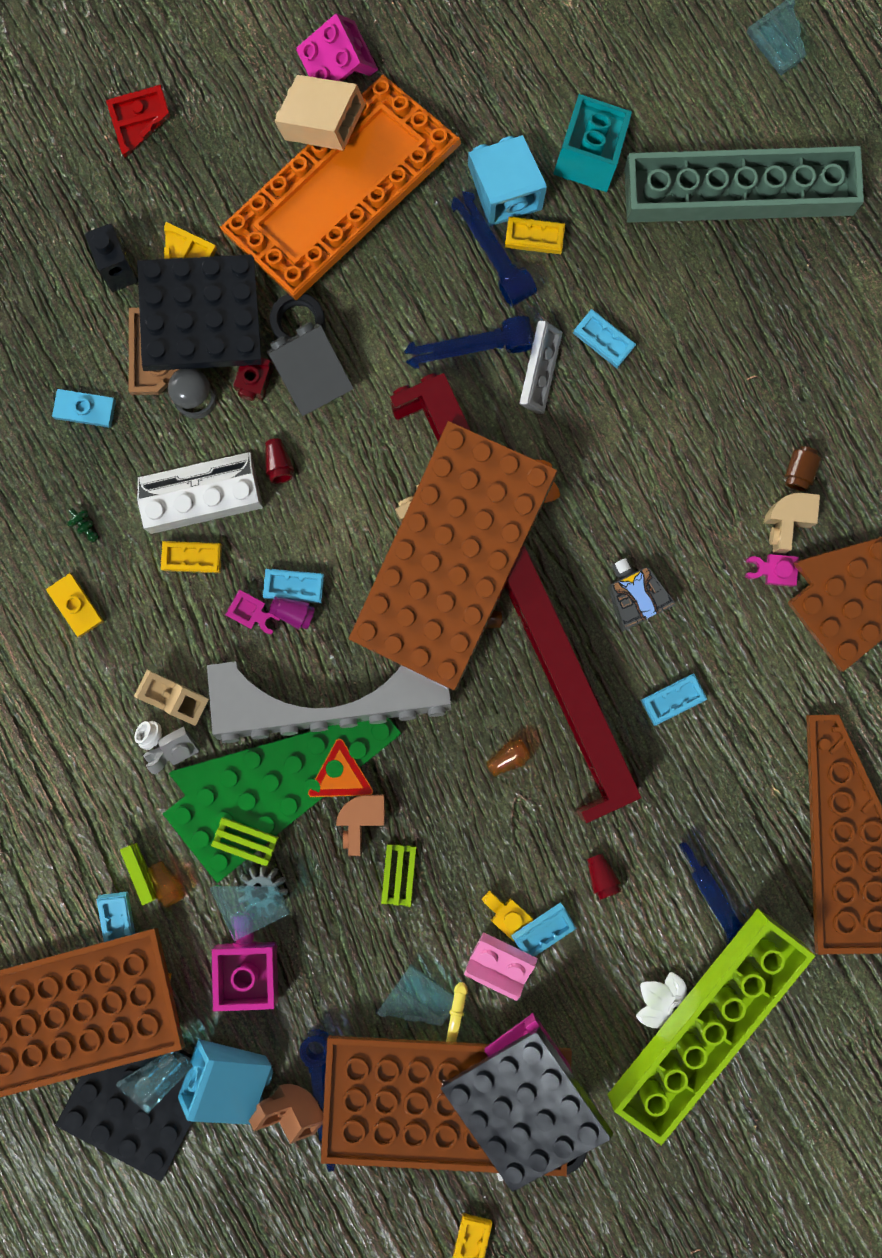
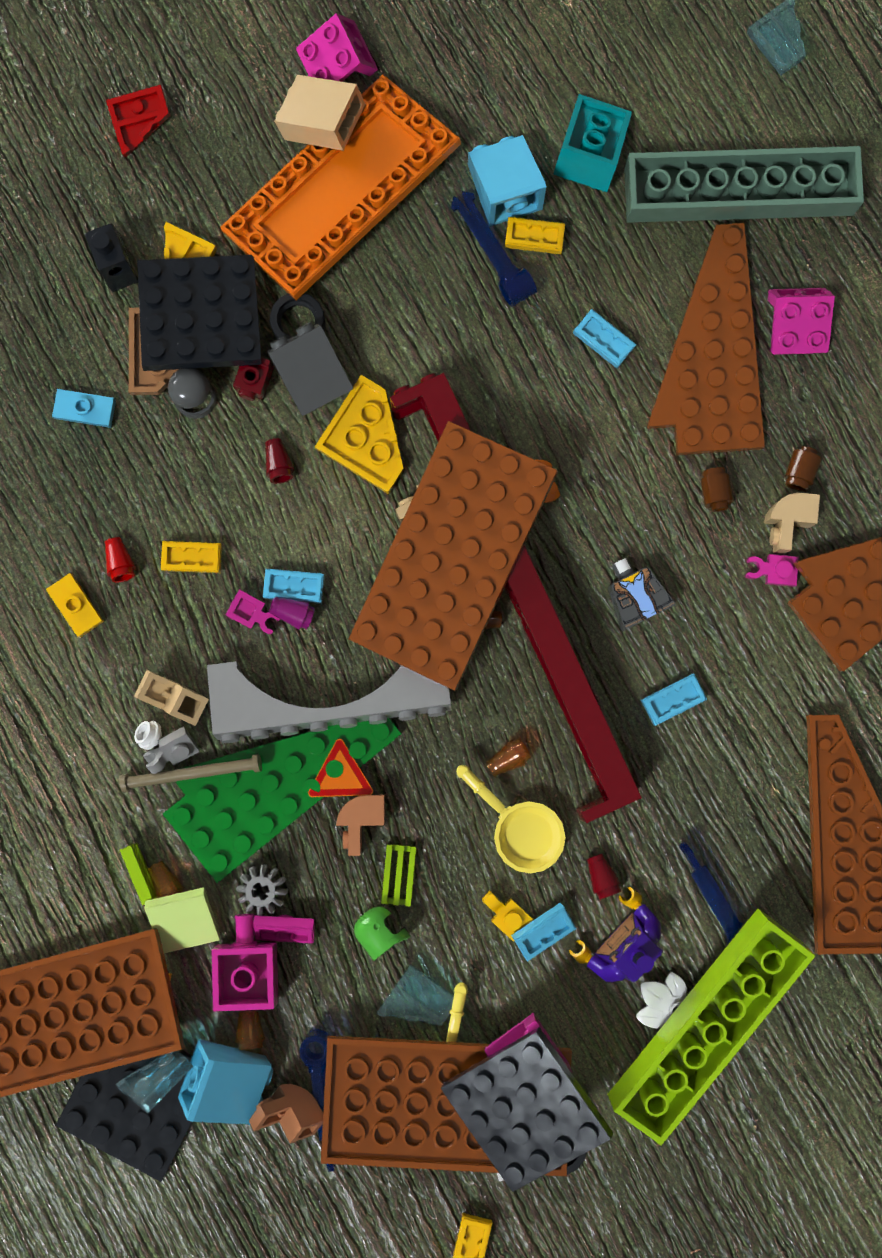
dark green hair [67,508,98,542] -> none
medium azure plate [96,892,135,942] -> none
white slope [137,452,263,534] -> none
clear light blue wing [210,885,290,941] -> none
lime tile [211,817,279,867] -> none
clear blue piece [404,316,534,369] -> none
bright pink bracket [464,932,538,1001] -> none
light grey tile [519,321,563,414] -> none
none -> red cone [104,537,136,583]
none -> dark tan bar [119,754,262,792]
none -> yellowish green tile [144,887,220,953]
none -> clear orange cone [235,1010,265,1050]
none -> dark pink plate [253,915,315,943]
none -> yellow plate [315,375,404,494]
none -> bright green helmet [354,906,411,961]
none -> light yellow piece [456,765,566,874]
none -> dark purple torso [569,887,663,983]
none -> dark orange wing [647,223,765,455]
none -> reddish brown brick [700,467,734,512]
none -> dark pink bracket [768,288,835,355]

